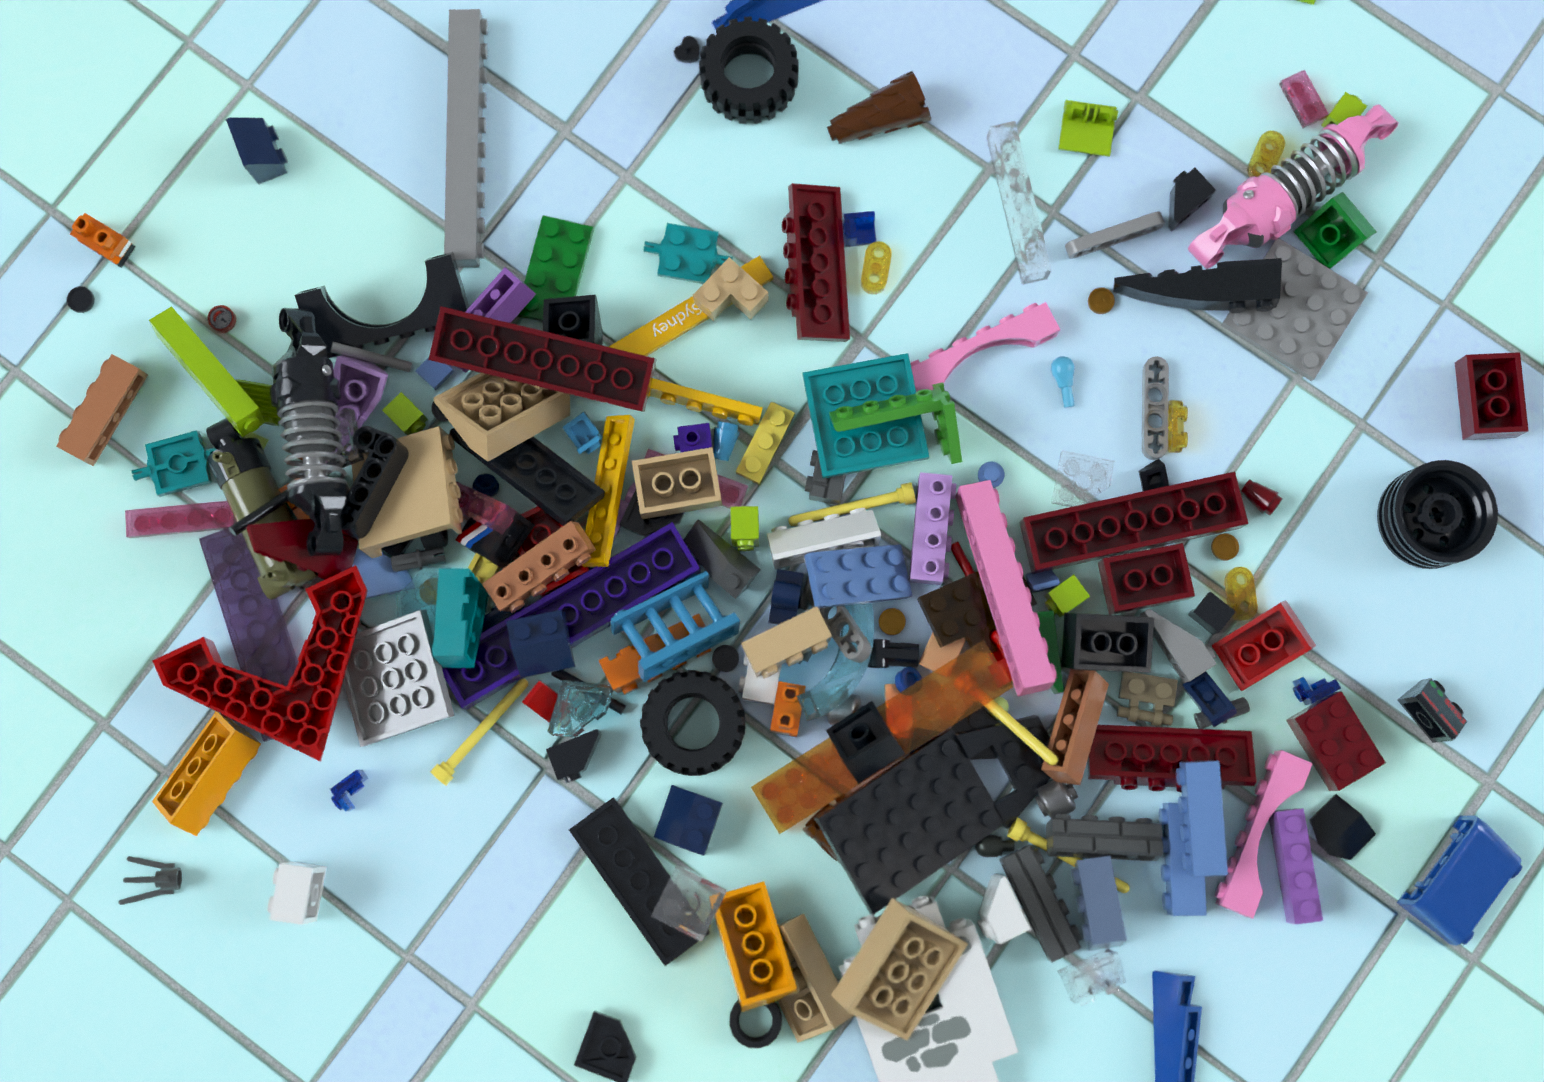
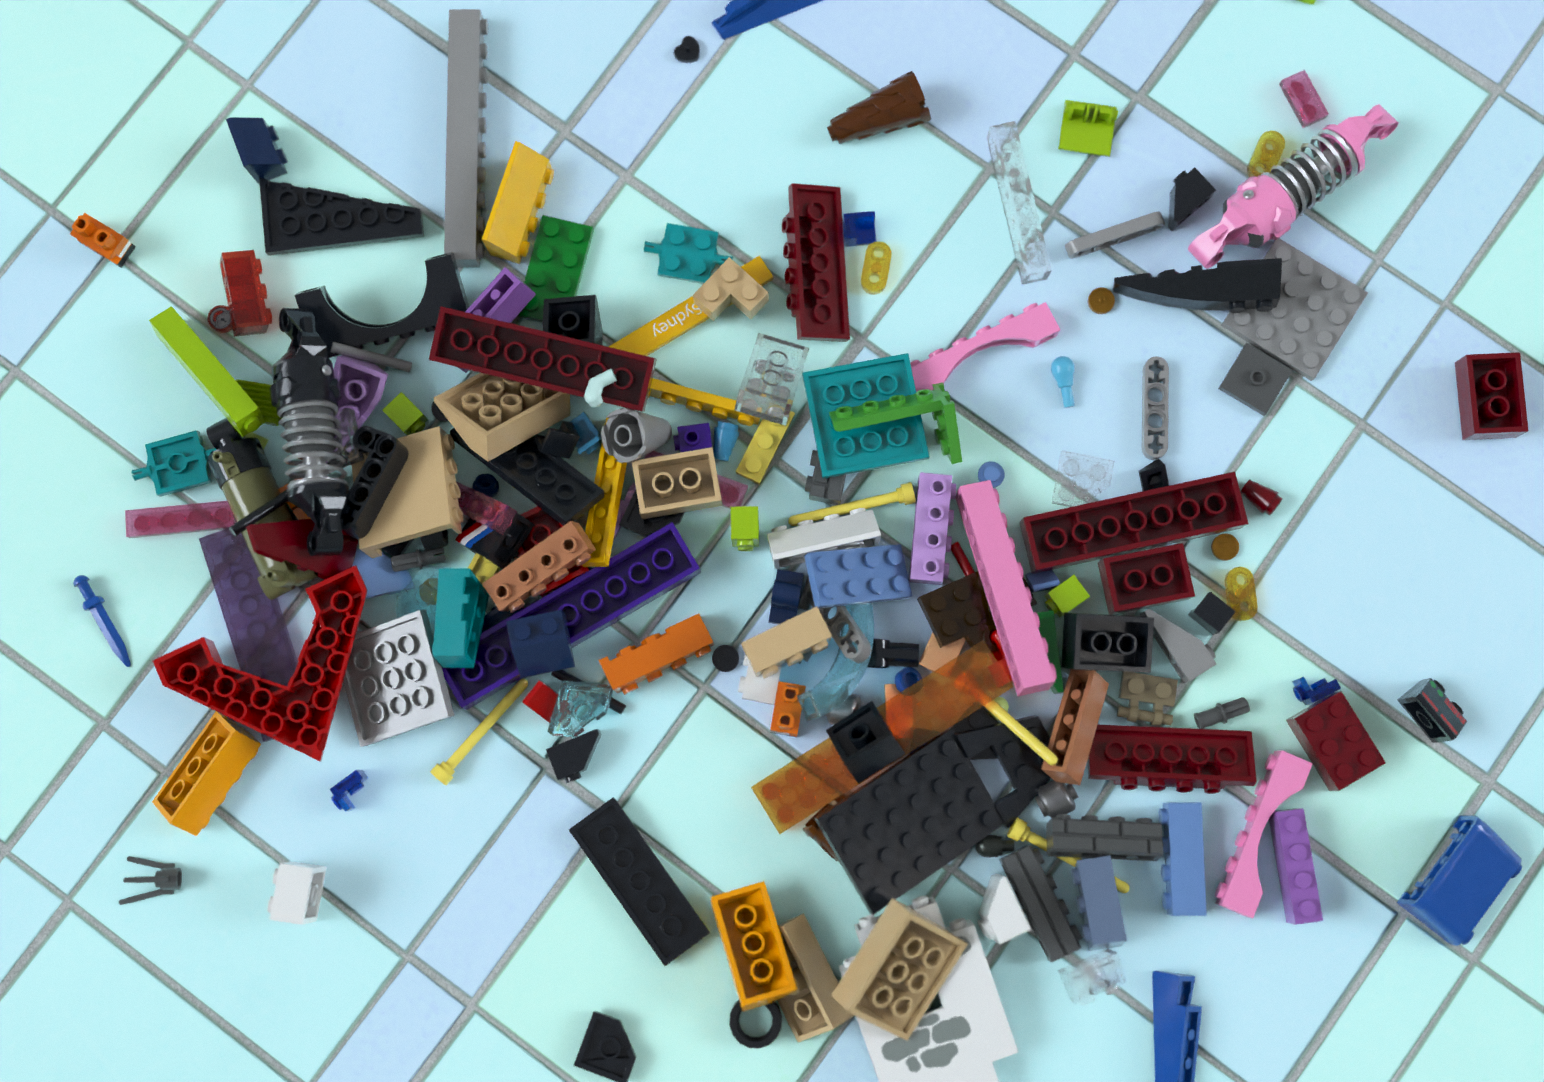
nougat brick [56,354,148,466] -> none
black piece [67,286,95,313] -> none
medium blue tile [416,357,454,391] -> none
dark azure fence [611,571,740,682] -> none
black tyre [640,670,746,776] -> none
clear slope [651,864,727,942] -> none
dark blue slope [654,785,723,856] -> none
dark grey slope [683,519,761,599] -> none
black tyre [699,17,799,124] -> none
pearl gold piece [878,608,906,635] -> none
clear yellow plate [1168,400,1188,453] -> none
medium blue brick [1176,760,1228,877] -> none
dark blue plate [1183,671,1237,727] -> none
red slope [1211,600,1316,692] -> none
green slope [1293,192,1377,269] -> none
black slope [1309,794,1376,860] -> none
lime brick [1321,92,1367,128] -> none
black wheel [1377,460,1498,569] -> none
none -> blue sword [73,575,131,667]
none -> clear red brick [219,250,272,337]
none -> black wing [259,178,424,256]
none -> yellow slope [482,141,554,264]
none -> black panel [534,421,580,459]
none -> light aqua arm [584,369,617,407]
none -> light grey cone [601,408,672,463]
none -> clear brick [734,333,810,426]
none -> dark grey plate [1218,343,1293,416]

